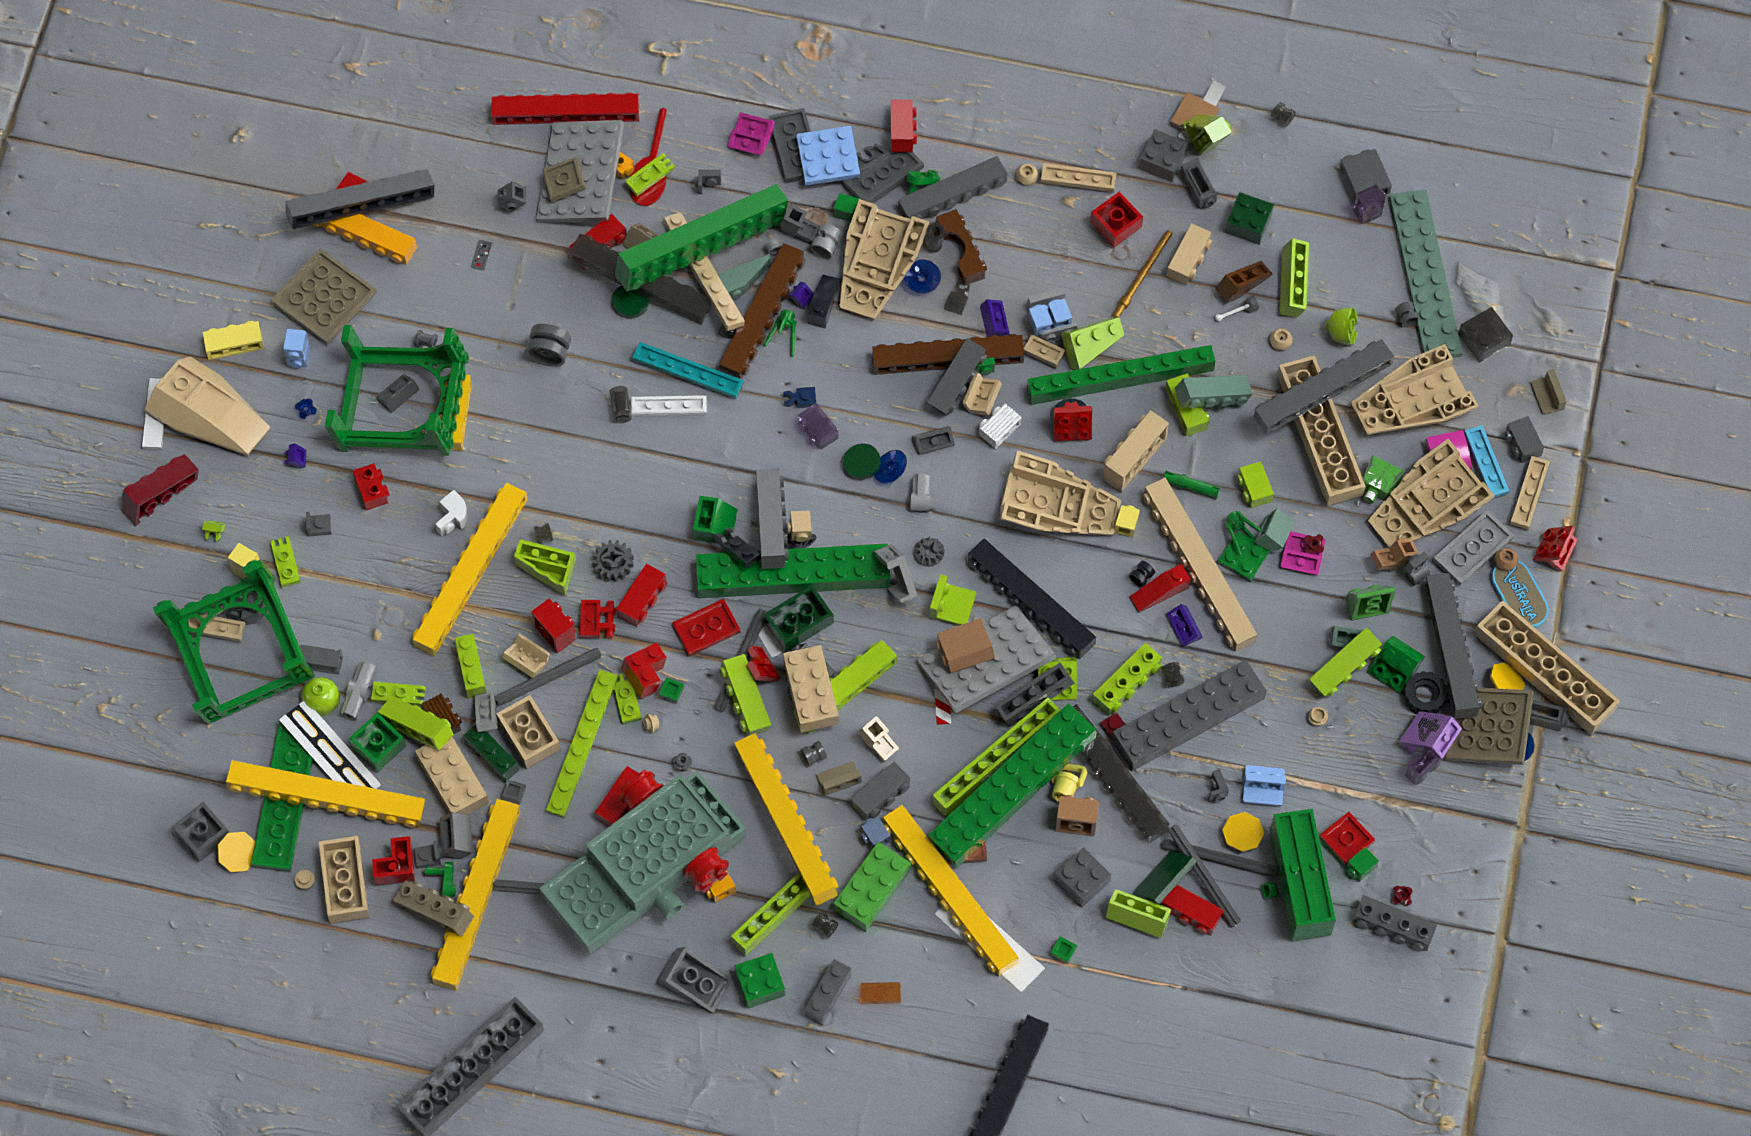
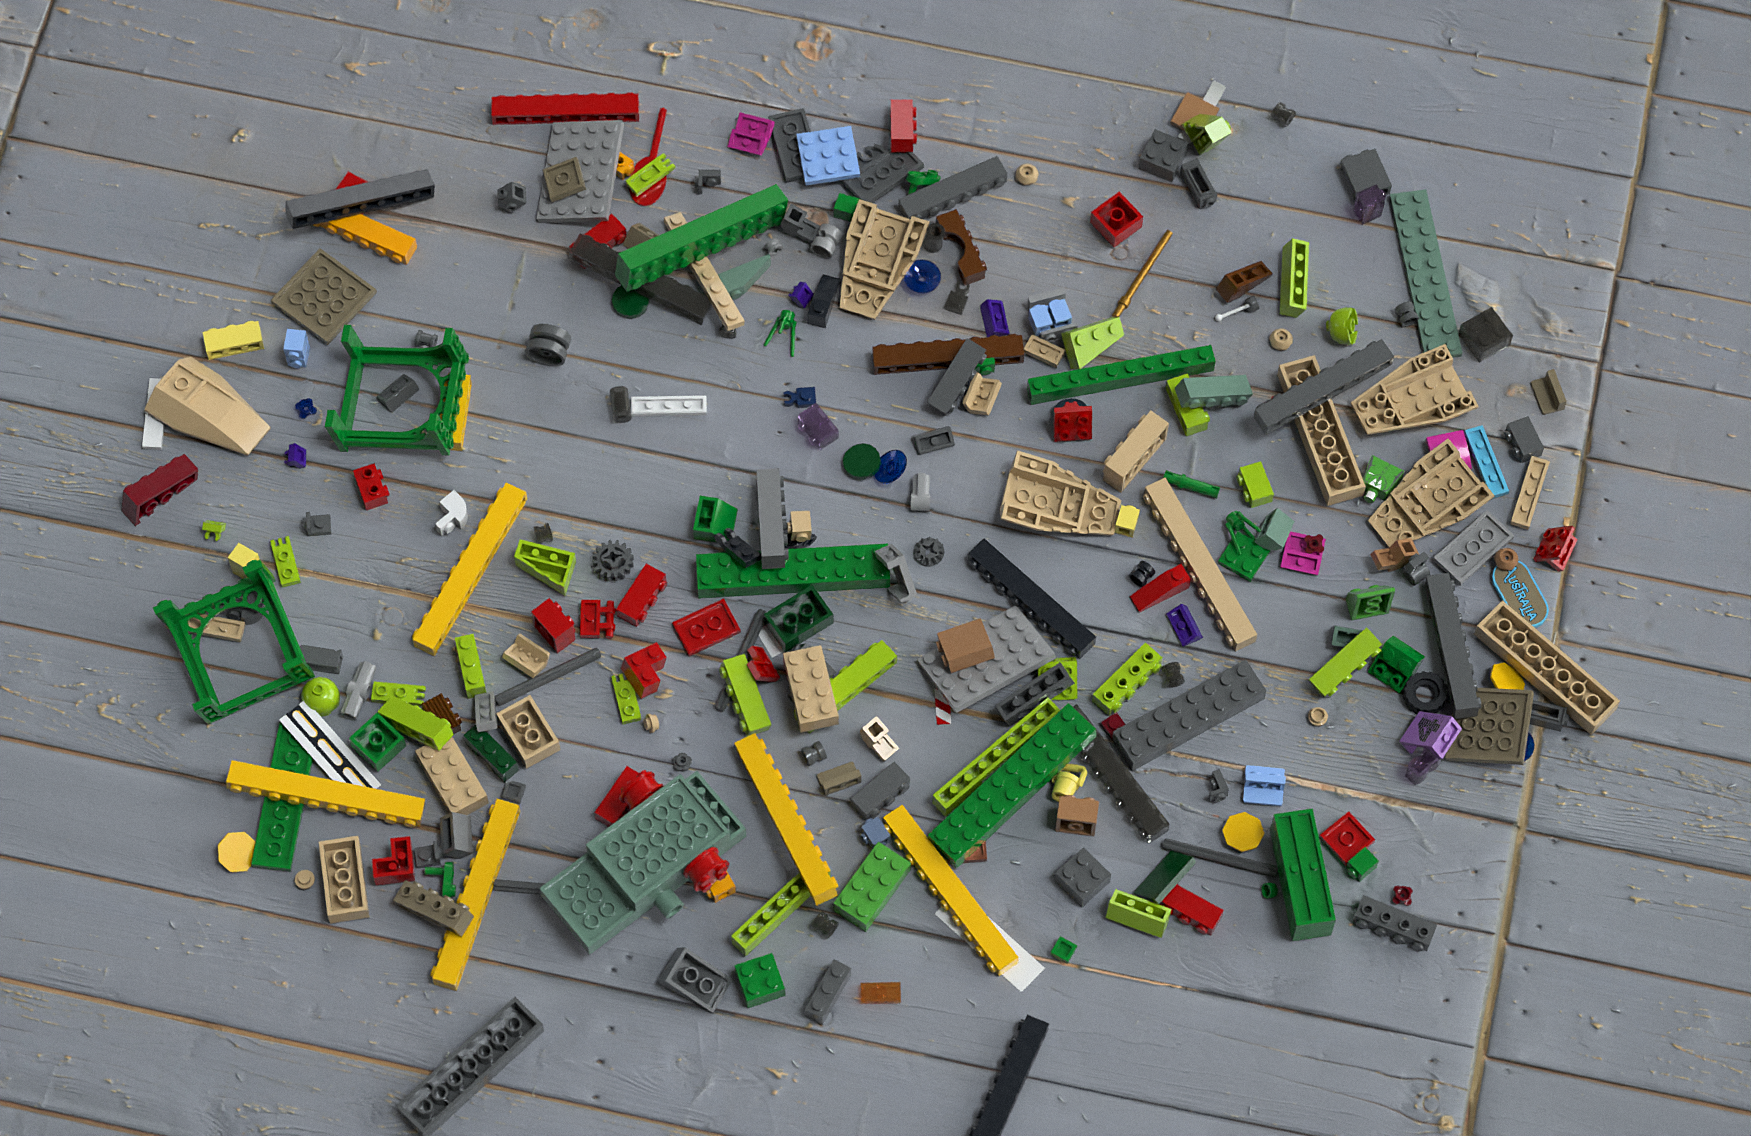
dark grey brick [172,802,229,862] -> none
dark grey sticker [471,239,493,270] -> none
lime plate [546,669,618,818] -> none
teal plate [632,342,744,399] -> none
green plate [659,677,685,703] -> none
reddish brown brick [719,243,806,379] -> none
lime bracket [929,574,976,625] -> none
white brick [979,404,1022,449] -> none
tan plate [1041,163,1116,192] -> none
tan brick [1167,223,1213,285] -> none
dark grey axle [1168,825,1241,927] -> none
dark green brick [1225,192,1274,245] -> none

